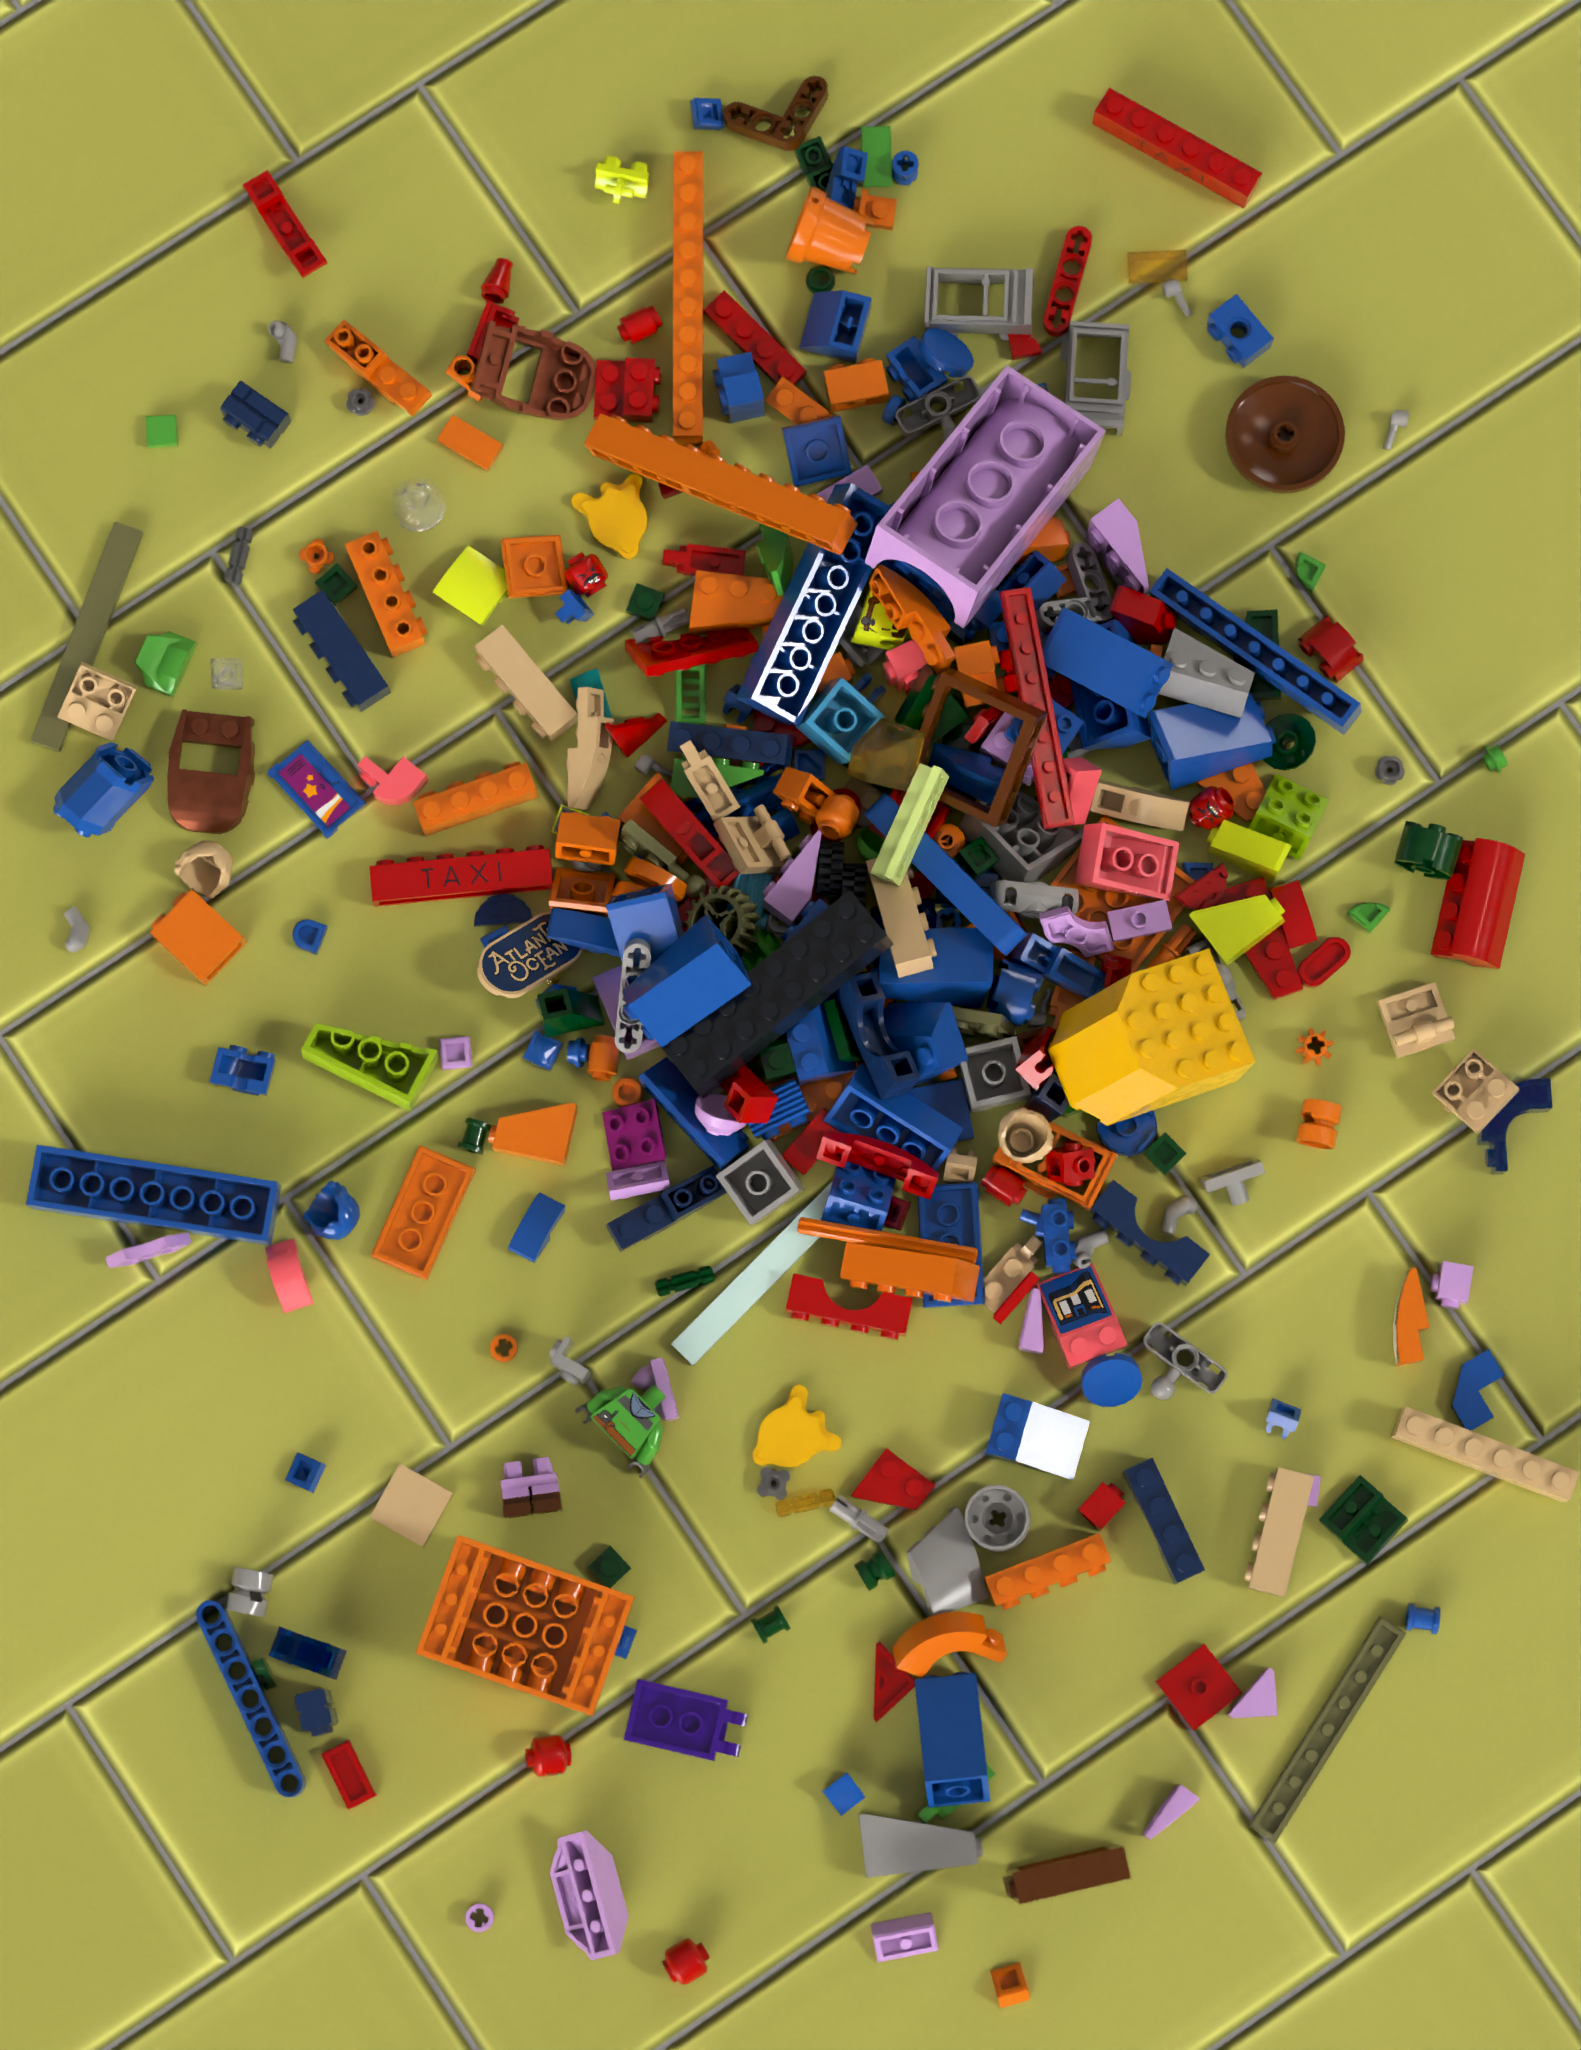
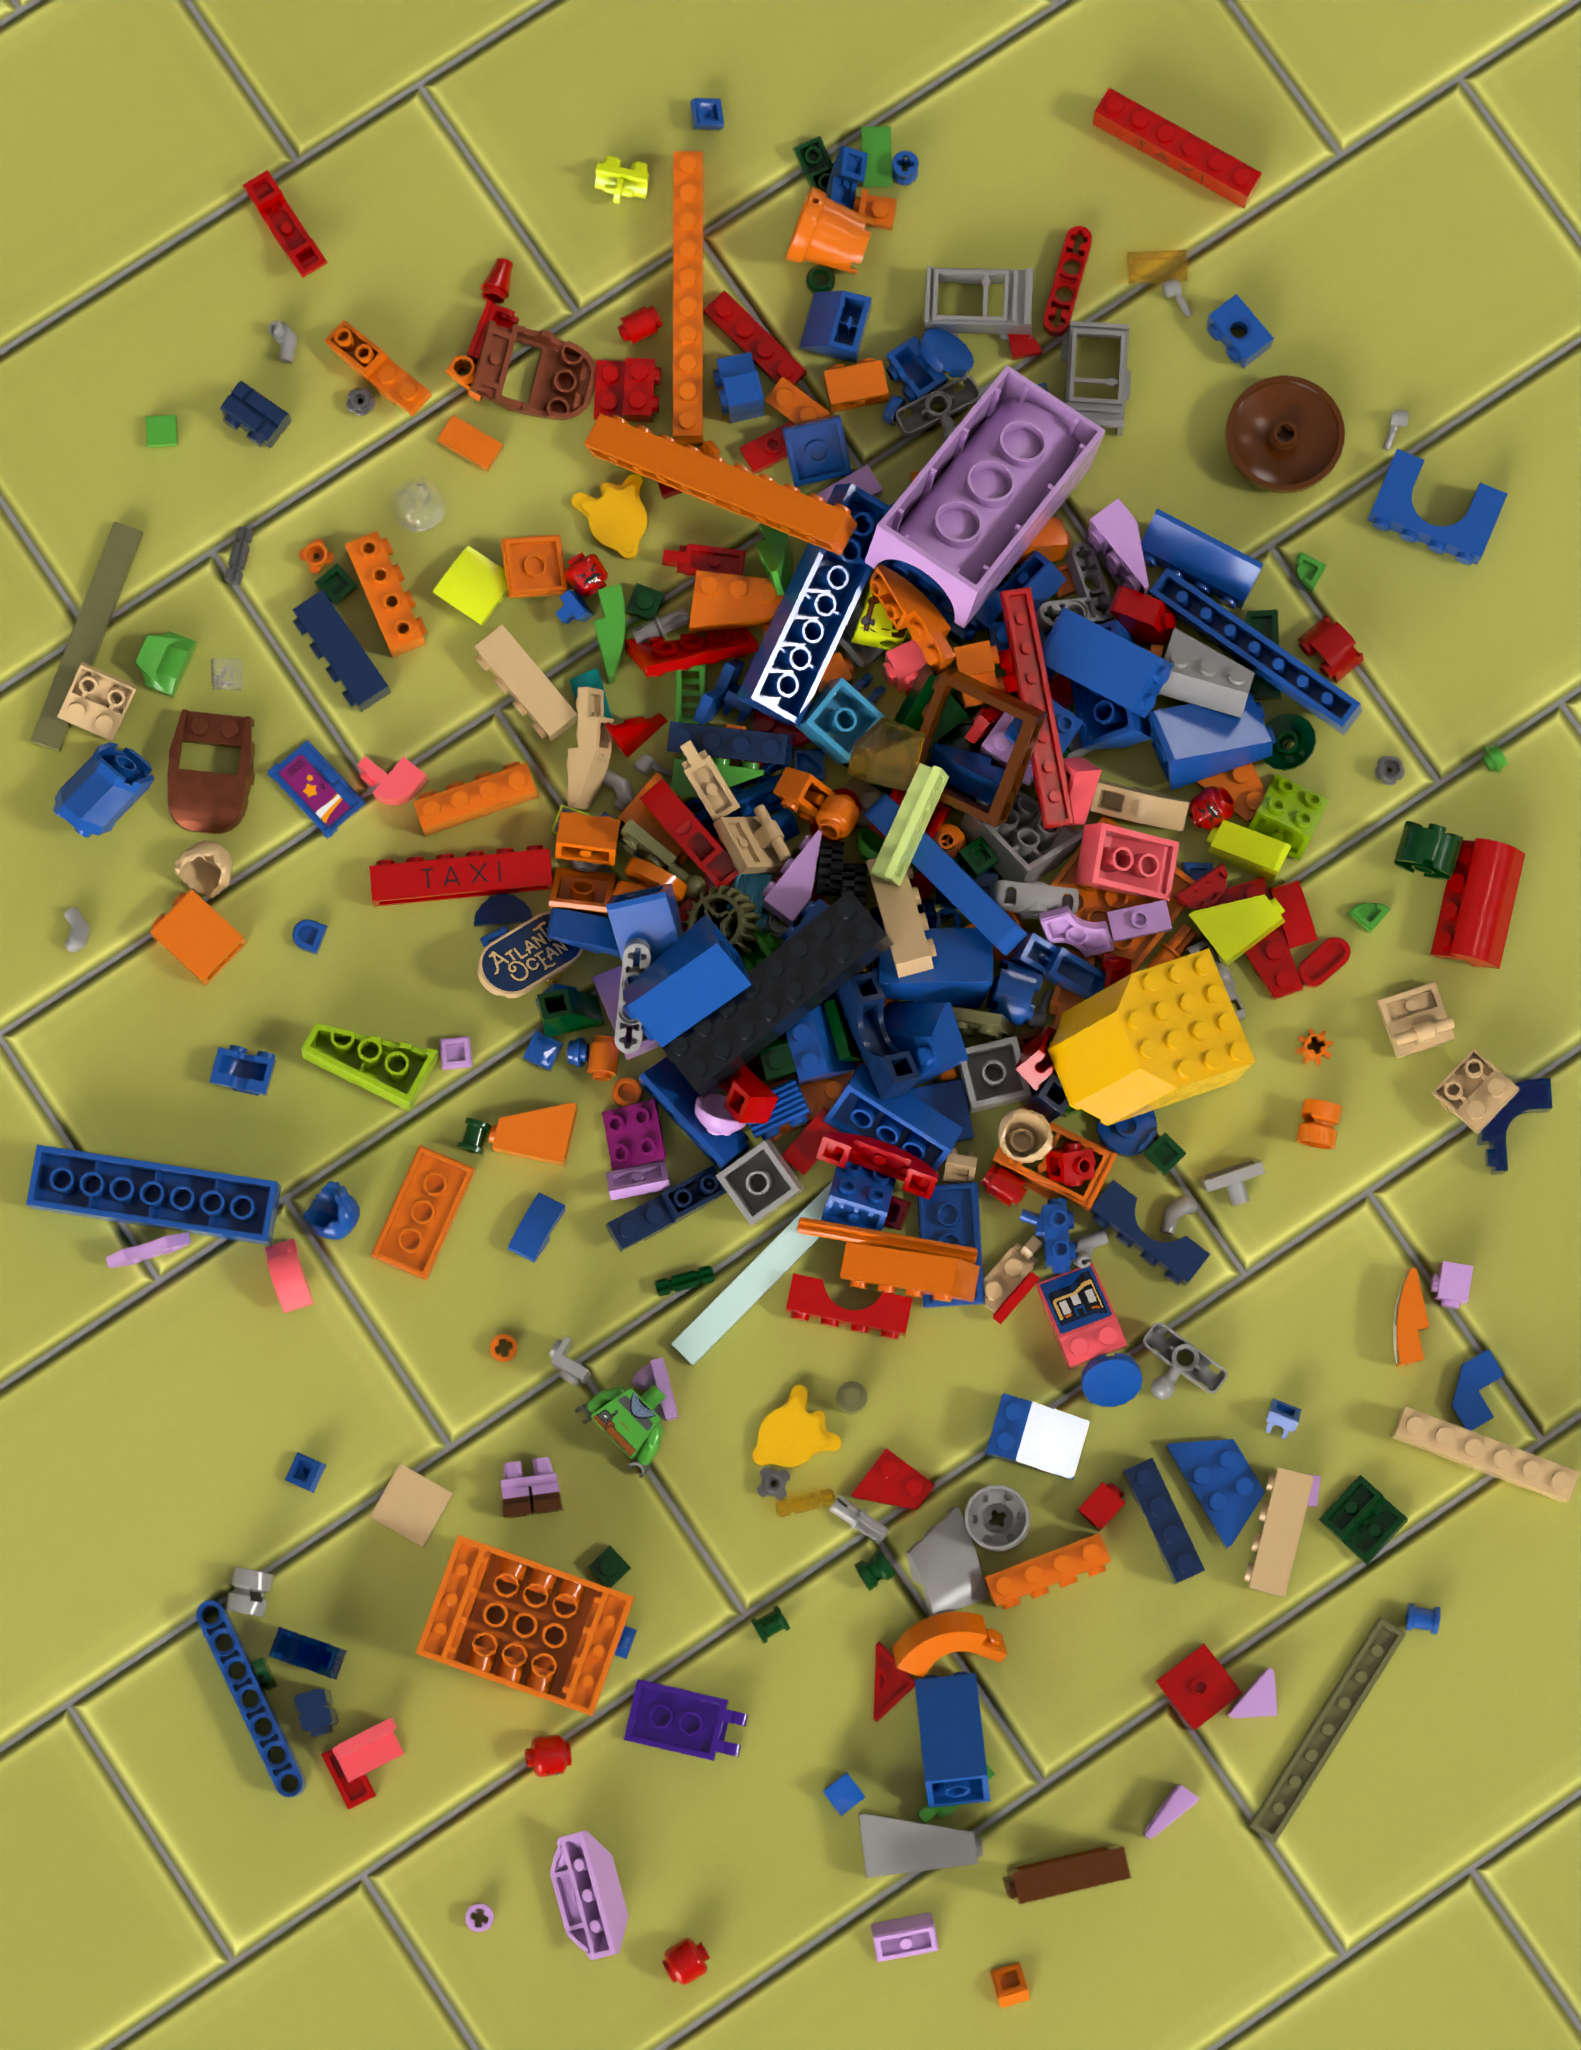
reddish brown beam [723,76,829,151] -> none
lavender slope [1018,1288,1044,1355] -> none
none -> coral panel [332,1717,404,1782]
none -> bright green slope [594,584,627,684]
none -> light grey arm [603,769,635,811]
none -> blue tile [693,658,745,725]
none -> red plate [740,421,794,475]
none -> olive brick [836,1381,867,1414]
none -> blue slope [1141,508,1263,609]
none -> blue wing [1166,1439,1265,1548]
none -> blue arch [1367,449,1508,565]

